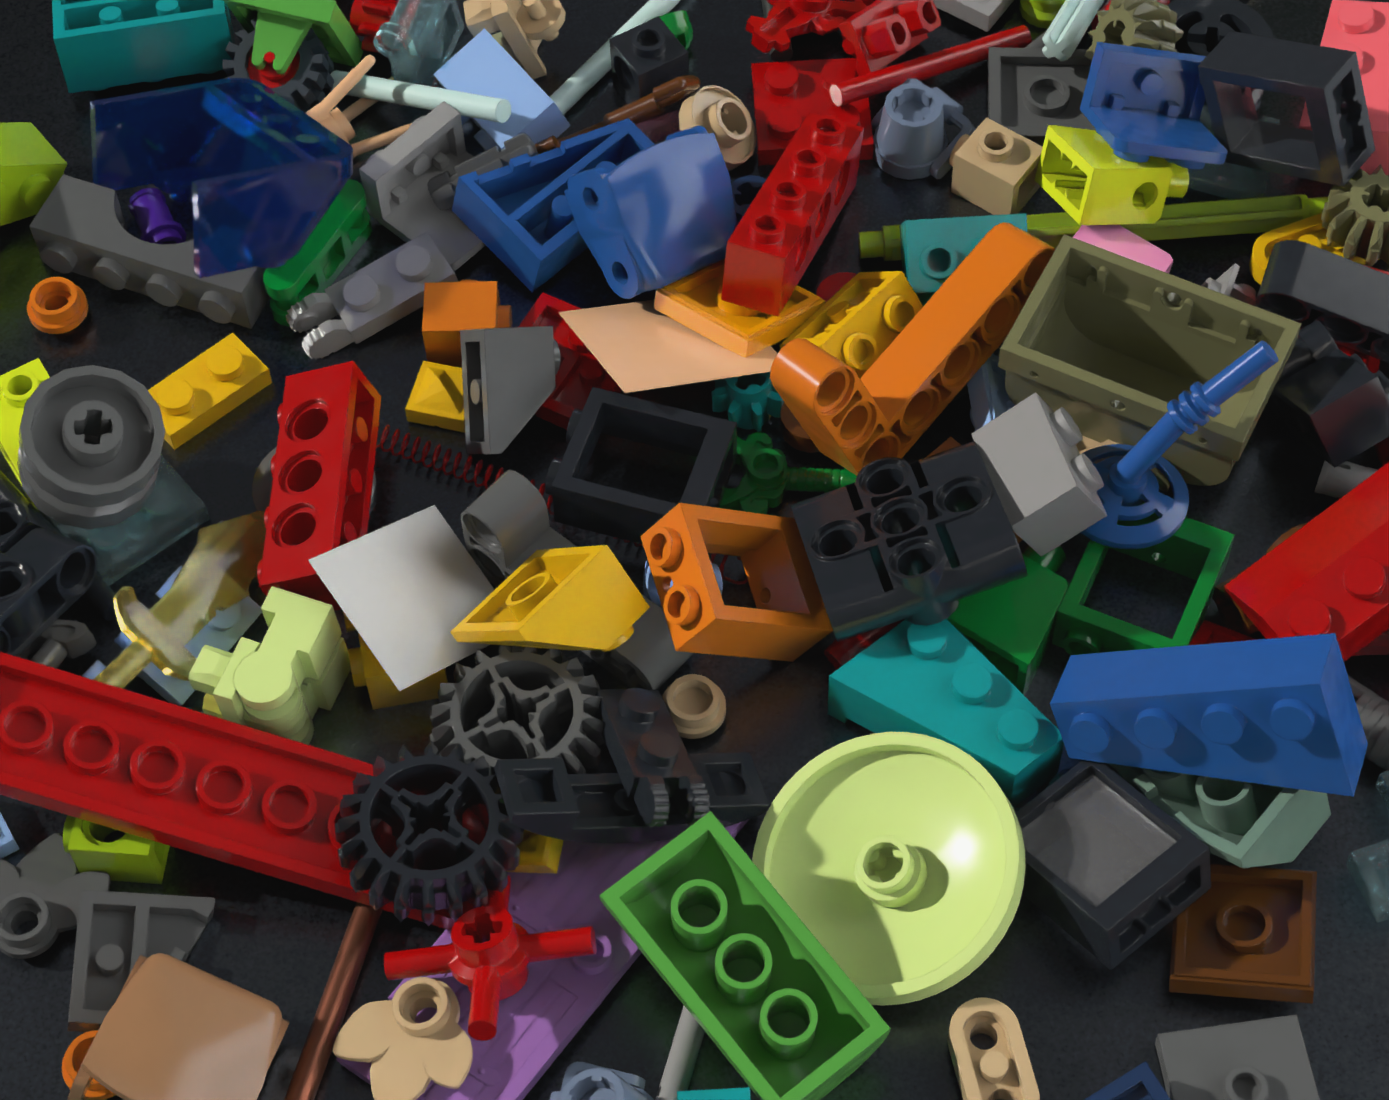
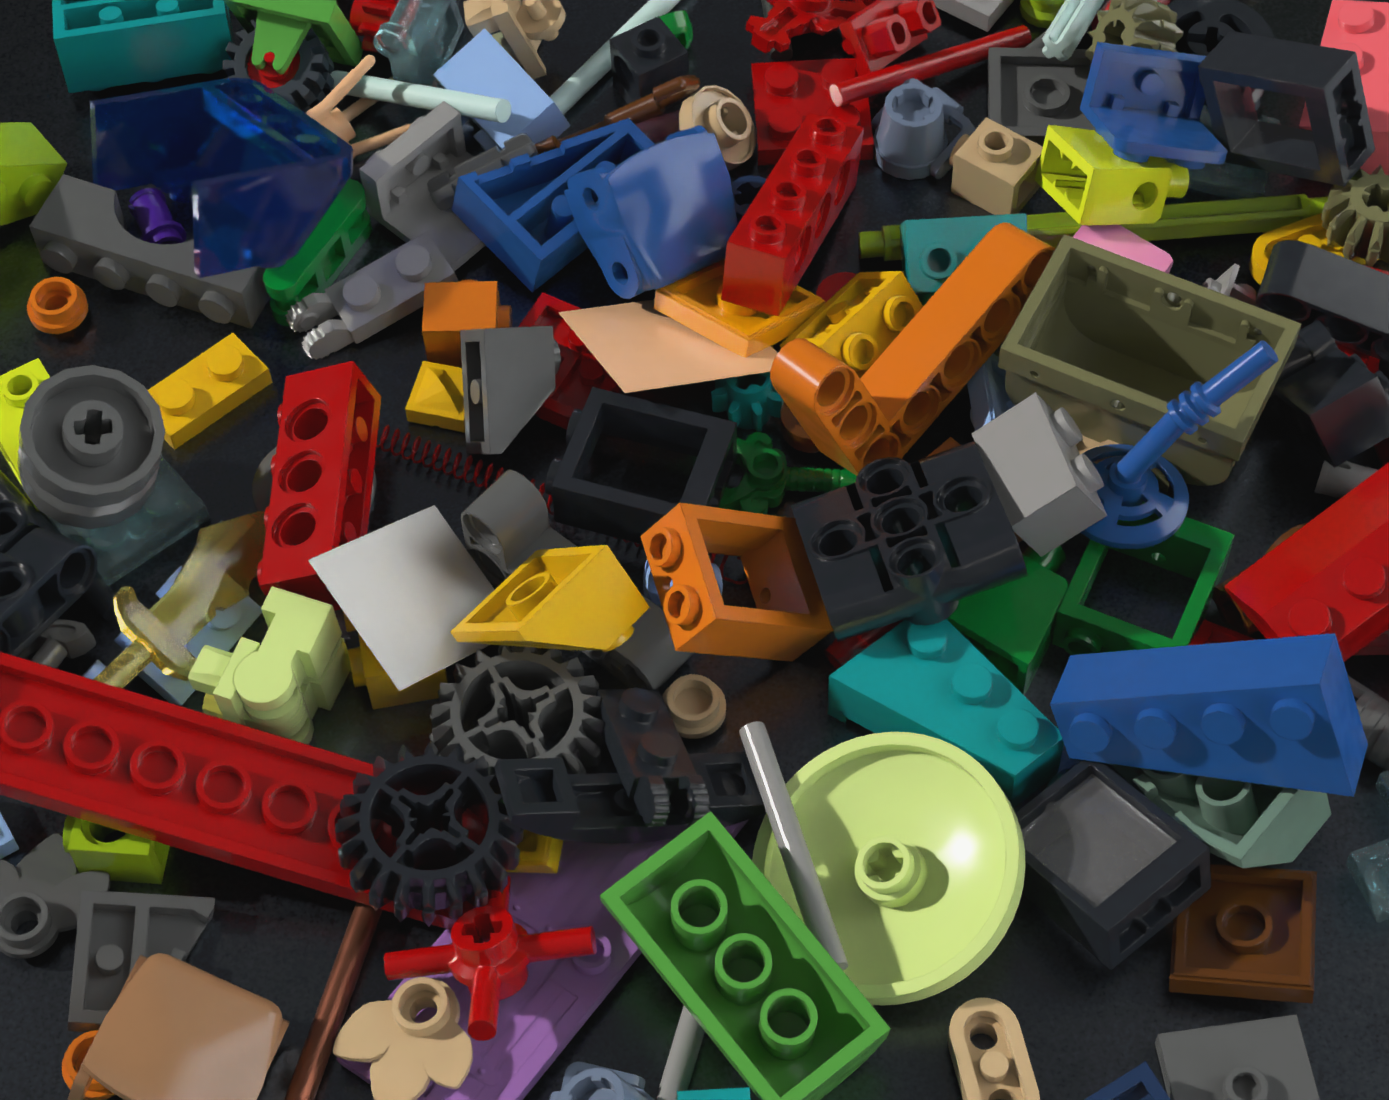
none -> light grey bar [739,721,848,971]

